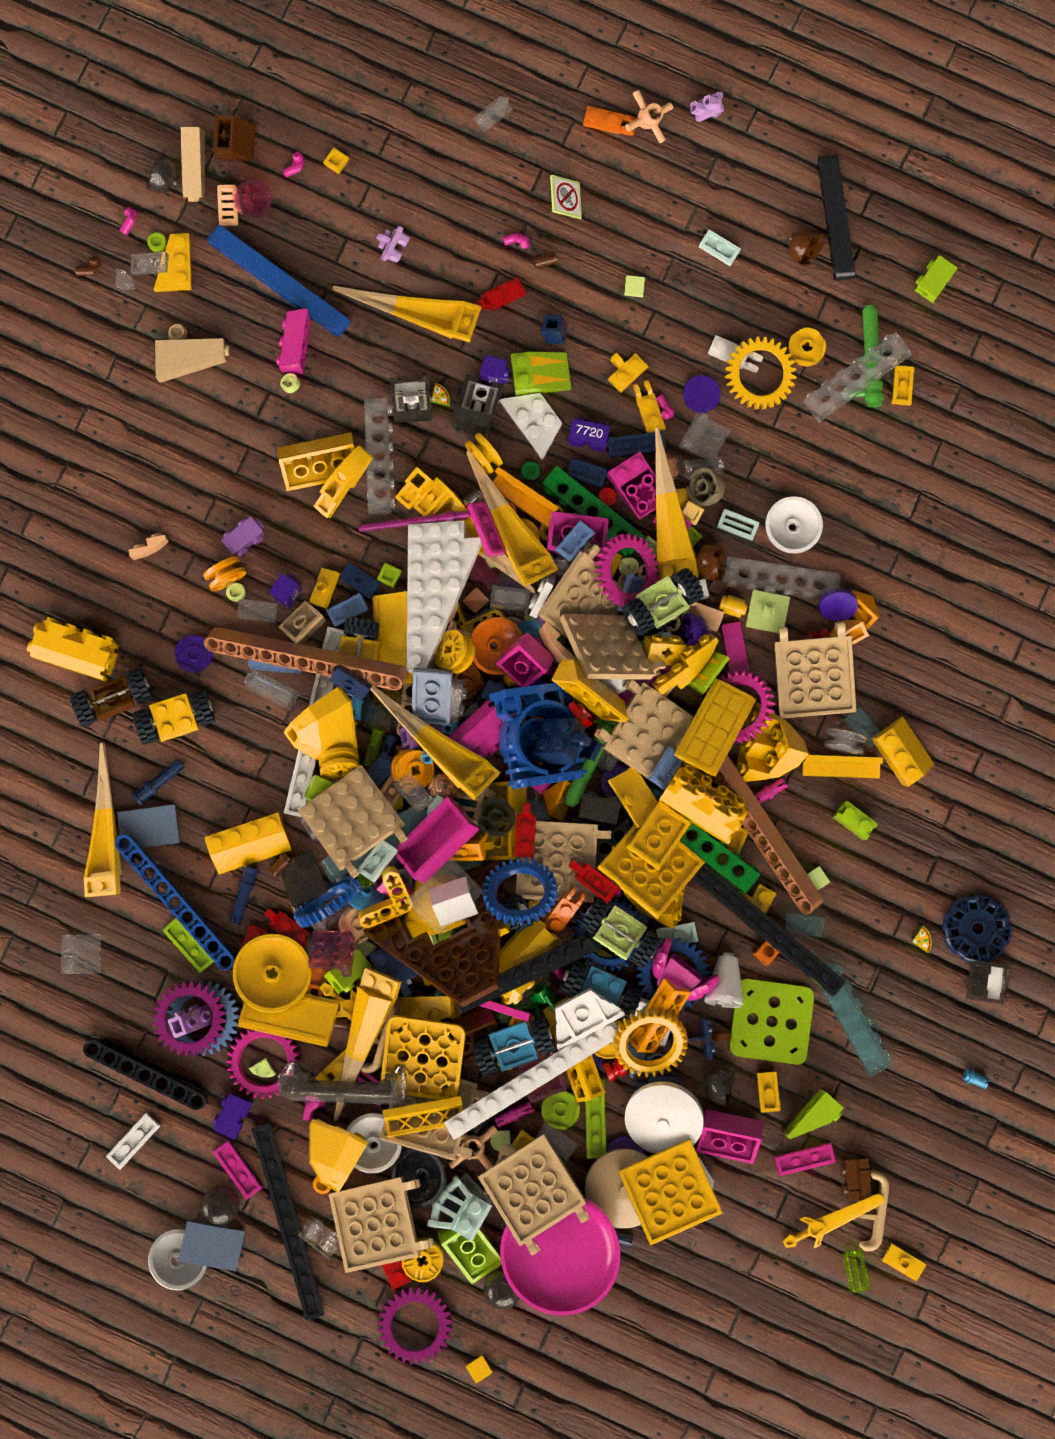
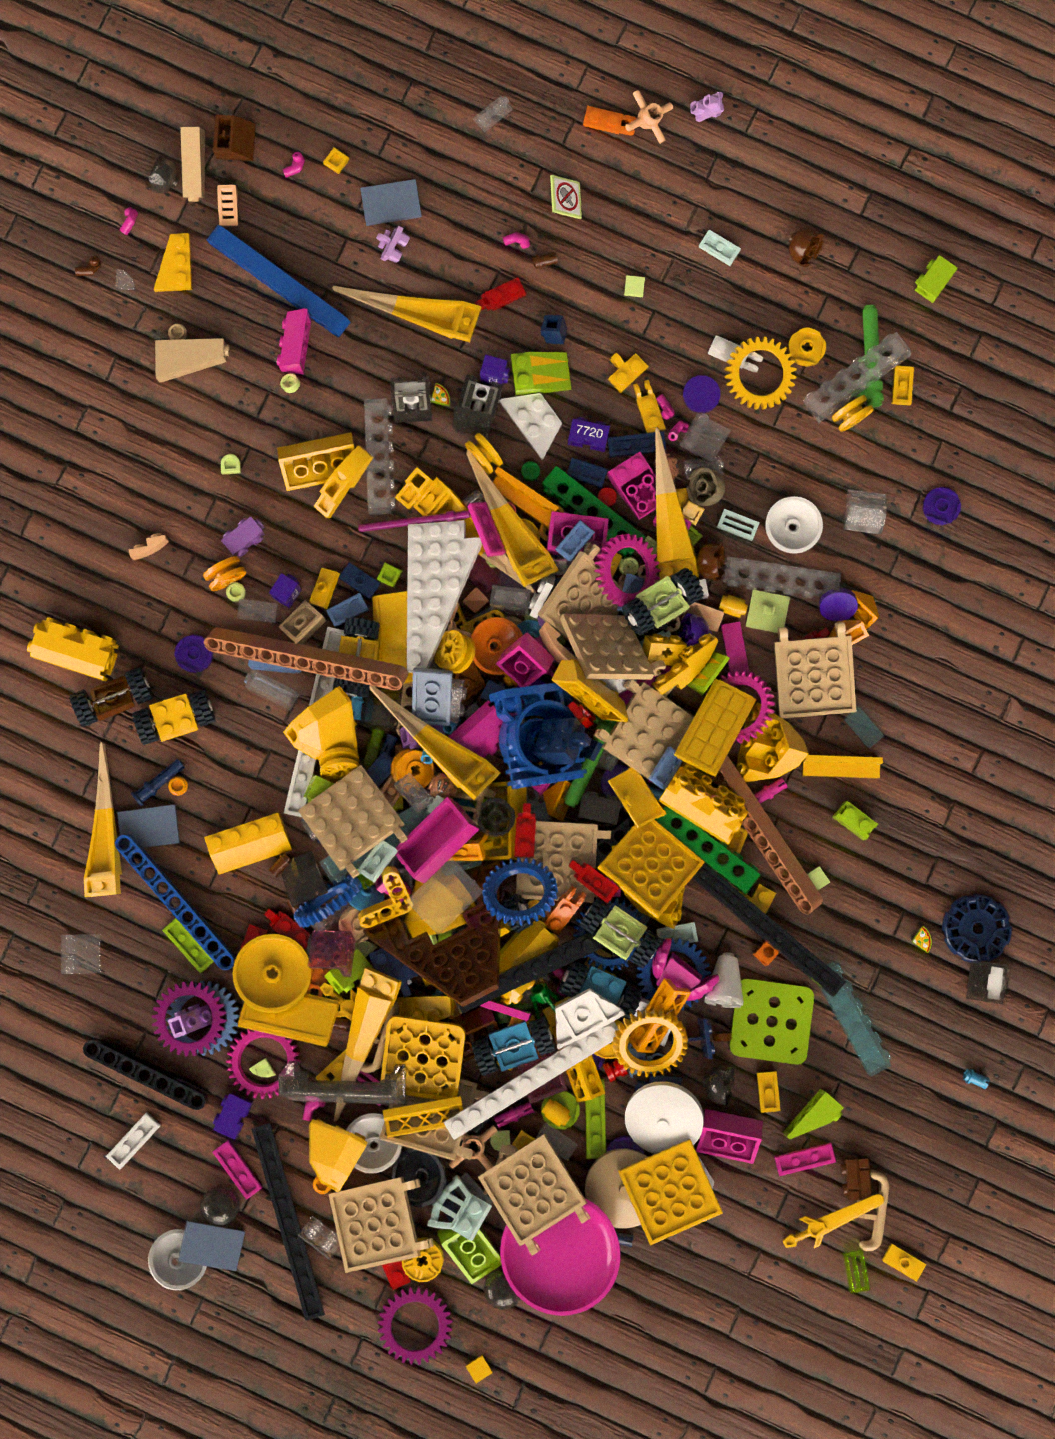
clear plate [130,252,169,275] -> none
lime tile [147,232,167,252] -> none
dark blue pin [229,865,260,925] -> none
clear pink cylinder [233,179,271,218] -> none
dark blue plate [329,664,372,701] -> none
white slope [429,876,479,927] -> none
yellow tile [627,800,691,871] -> none
clear light blue plate [784,912,825,938] -> none
black beam [817,154,855,281] -> none
clear wheel [824,728,867,755] -> none
yellow slope [871,716,934,787] -> none
none -> light orange plate [168,776,188,796]
none -> yellowish green tile [221,454,241,475]
none -> sand blue tile [360,179,422,226]
none -> yellow brick [541,1099,571,1127]
none -> dark pink arm [668,421,689,441]
none -> yellow wheel [832,395,874,432]
none -> clear brick [843,489,887,534]
none -> dark purple tile [922,487,961,525]

